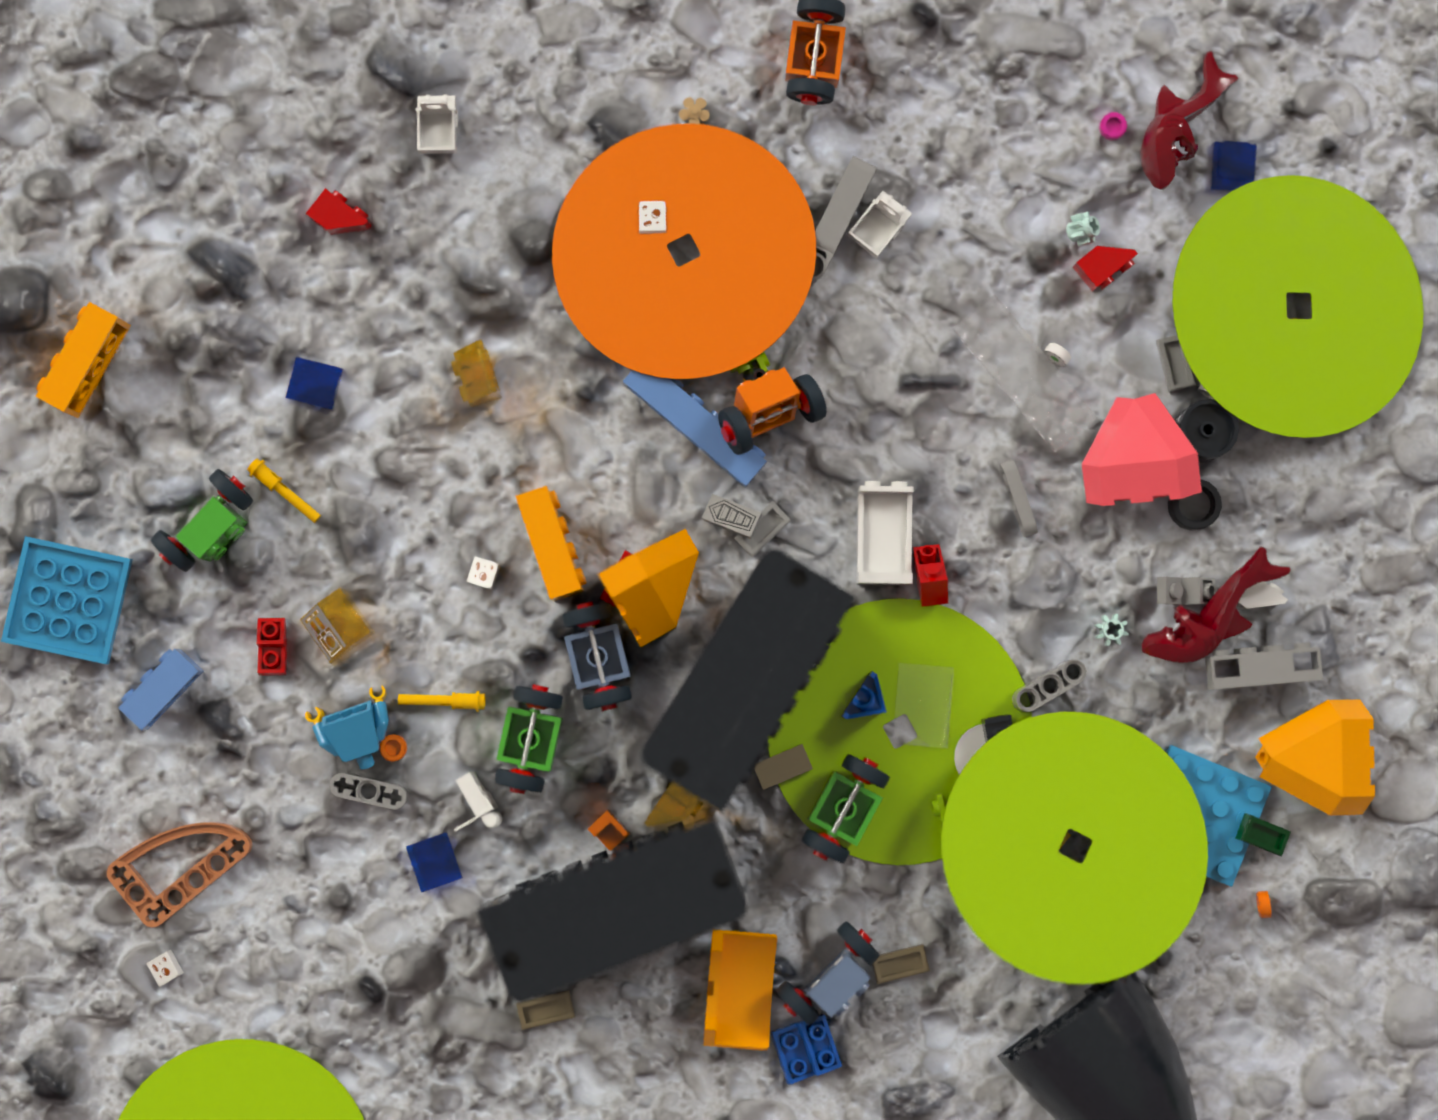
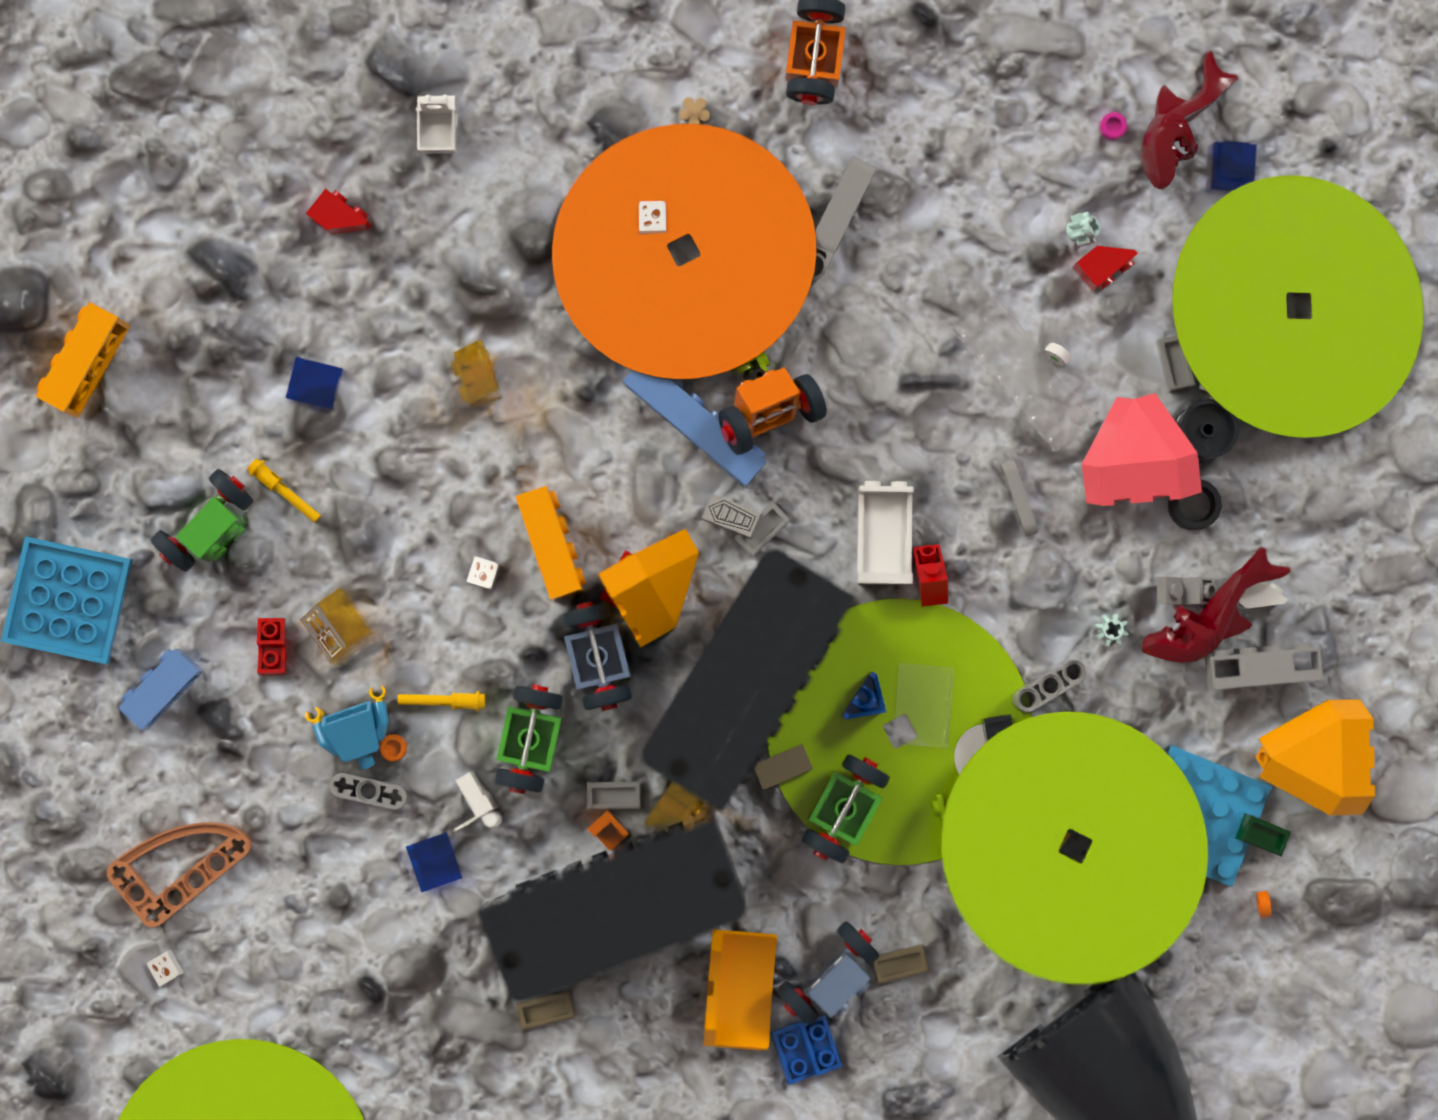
white piece [847,191,912,259] -> none
none -> light grey tile [587,781,641,810]

